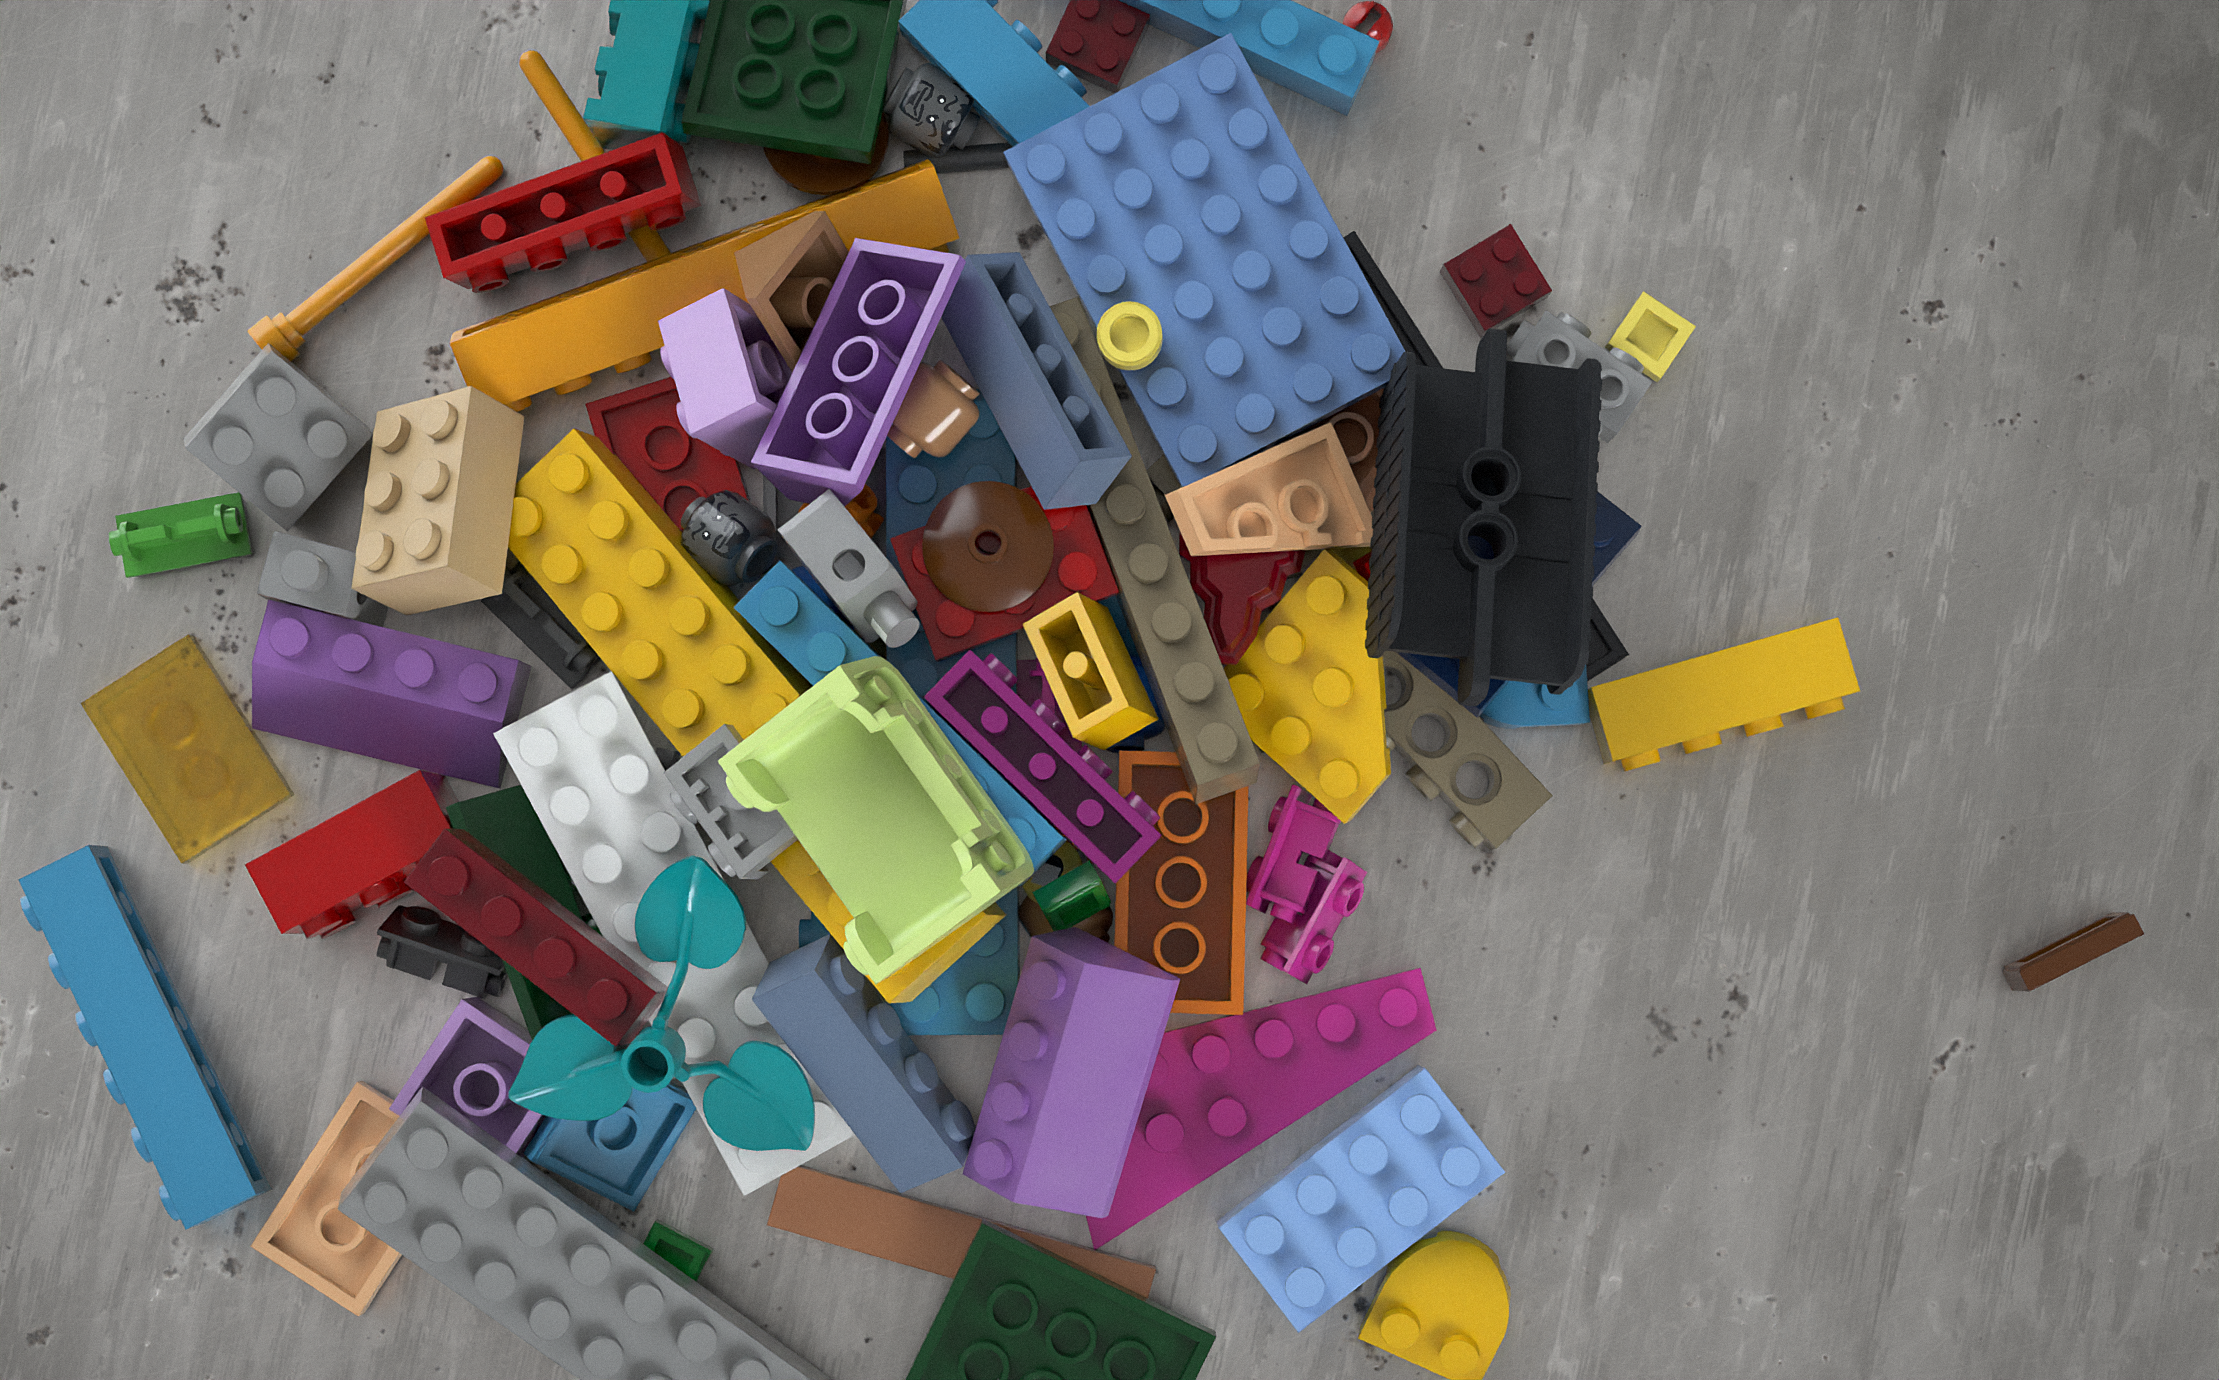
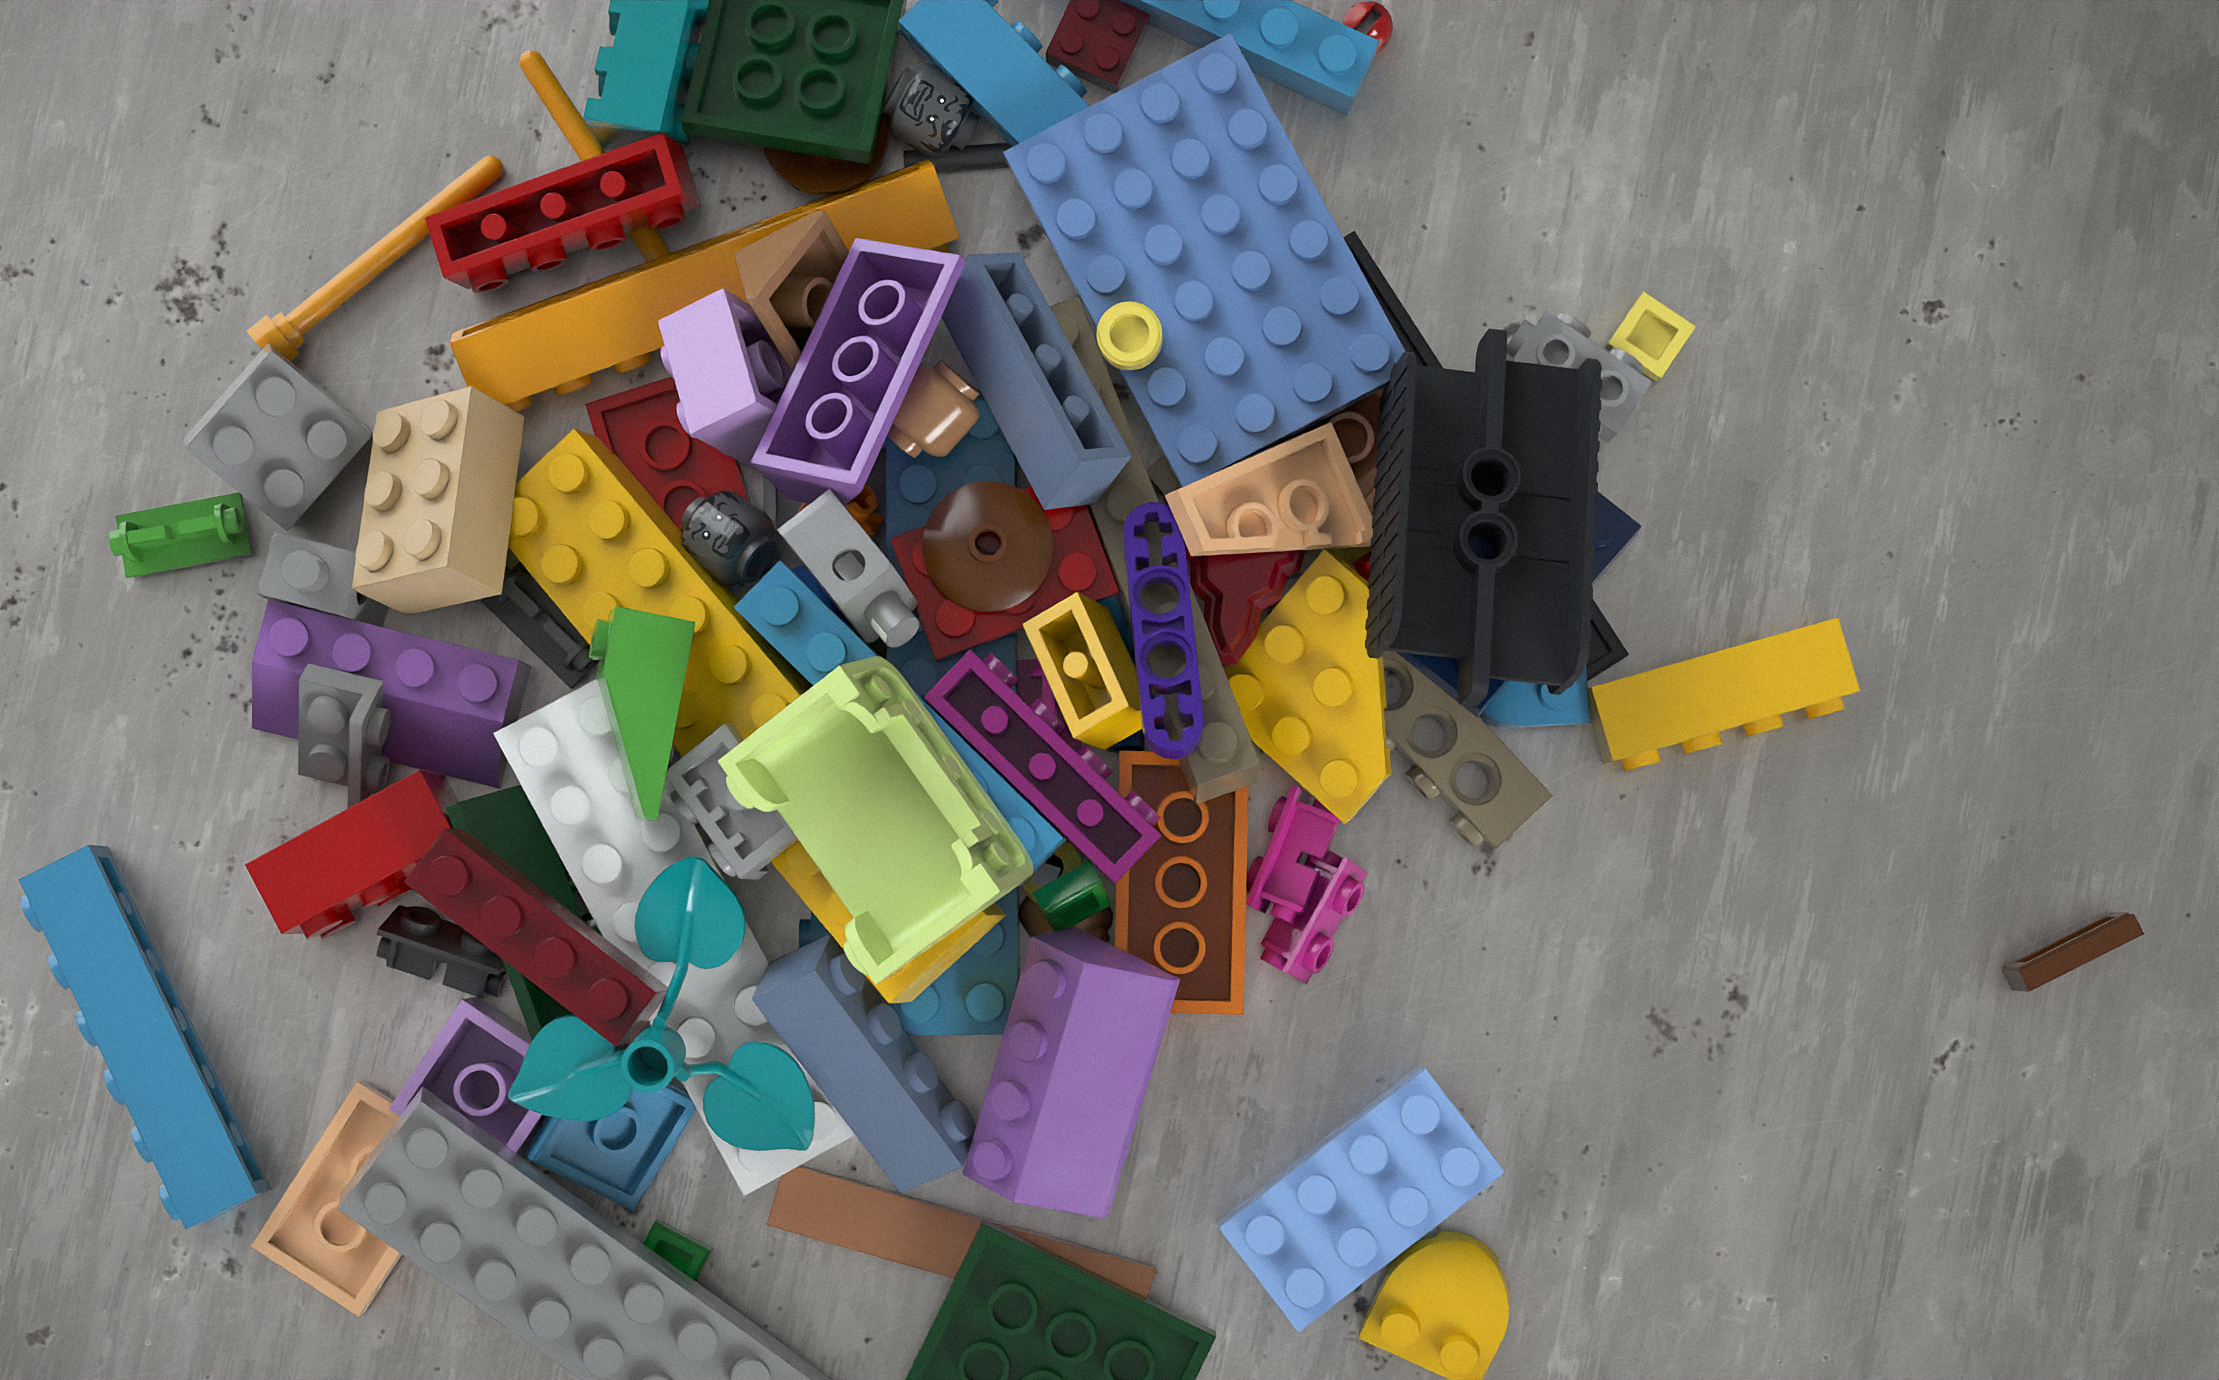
clear yellow tile [80,634,295,864] -> none
dark pink wing [1086,968,1437,1251] -> none
dark red piece [1440,224,1552,338] -> none
none -> light grey bracket [298,663,391,809]
none -> bright green slope [589,606,695,821]
none -> dark purple beam [1123,502,1204,759]

